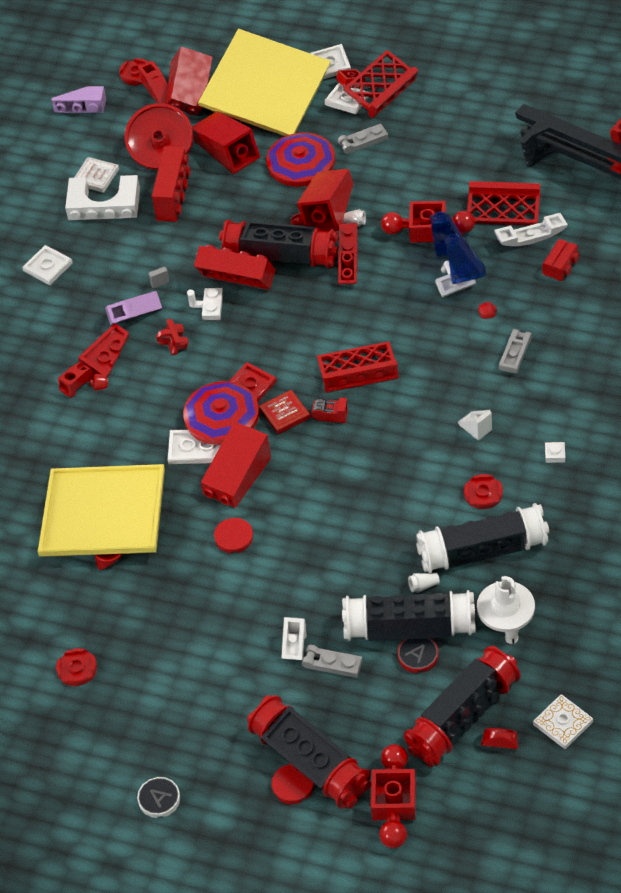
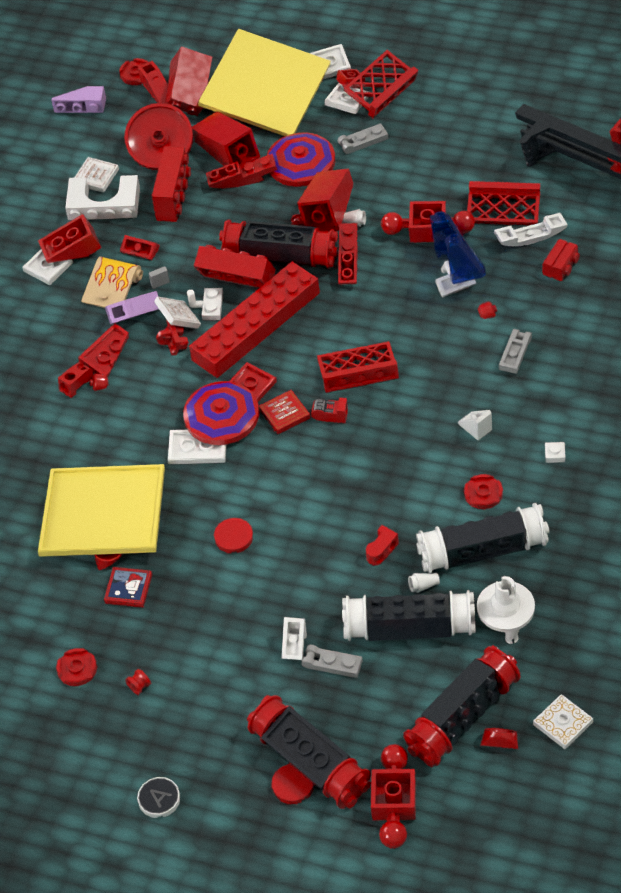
red slope [201,421,271,508] -> none
black tile [398,638,438,673] -> none
none -> red slope [38,214,102,263]
none -> tan door [81,257,143,308]
none -> tile [104,567,152,608]
none -> red slope [120,235,160,260]
none -> red wheel [125,669,151,695]
none -> white tile [154,297,201,329]
none -> red brick [189,261,320,378]
none -> red slope [206,154,278,188]
none -> red leg [366,525,399,565]

